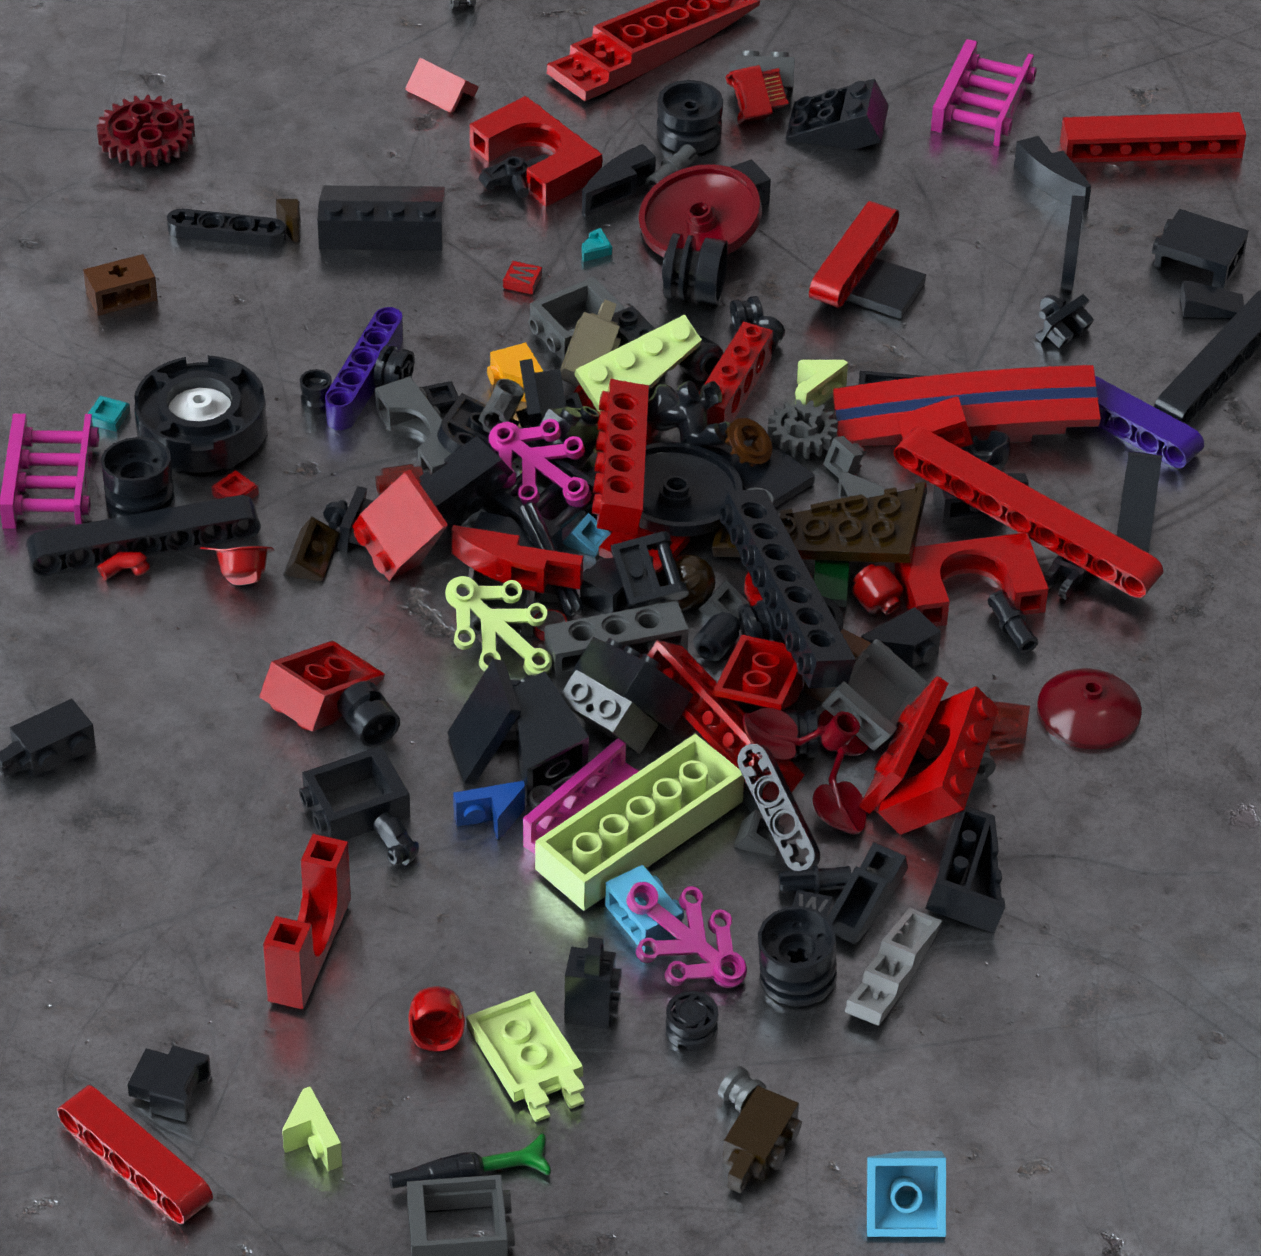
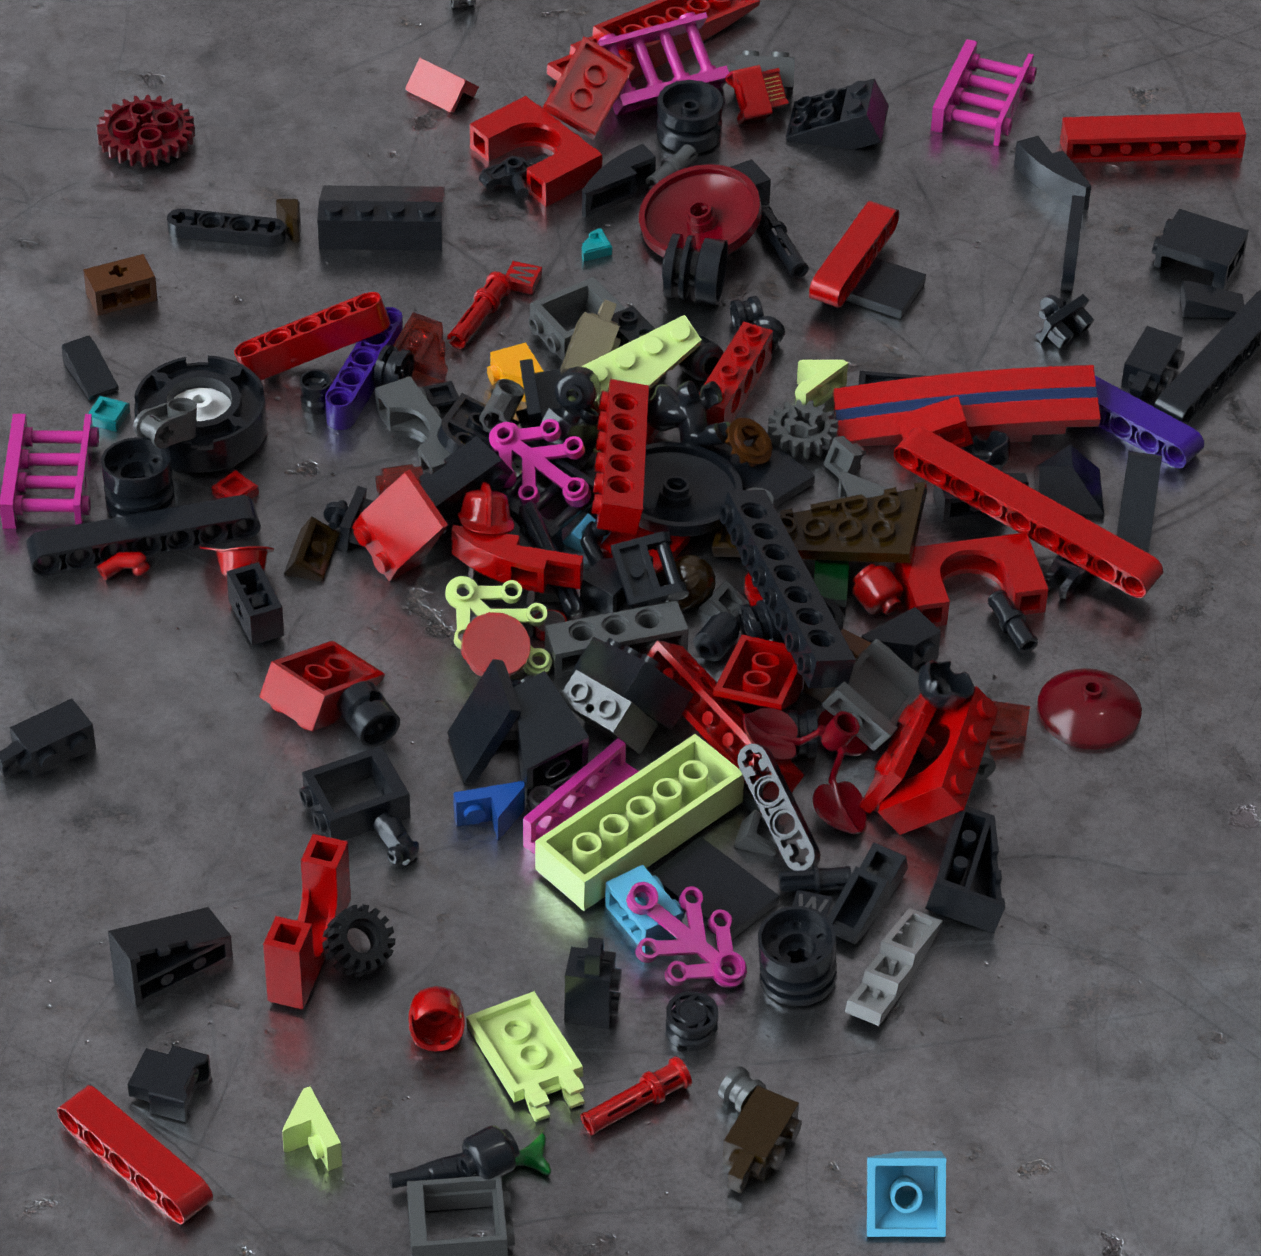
none -> black slope [61,336,119,400]
none -> black wedge [108,907,233,1007]
none -> dark grey piece [133,398,197,449]
none -> black brick [226,562,284,645]
none -> red beam [234,292,391,381]
none -> black tyre [322,904,396,977]
none -> clear red wing [393,312,448,381]
none -> red pin [447,271,513,349]
none -> red piece [457,482,515,535]
none -> black head [459,1125,520,1180]
none -> red tile [461,612,530,677]
none -> red tile [542,36,635,140]
none -> black head [555,366,600,412]
none -> black arm [580,520,610,567]
none -> red pin [580,1056,692,1135]
none -> dark pink fence [597,12,729,116]
none -> black tile [651,836,779,940]
none -> black pin [759,205,809,279]
none -> black hair [918,660,974,710]
none -> black slope [1034,444,1104,519]
none -> black hinge [1121,326,1185,401]

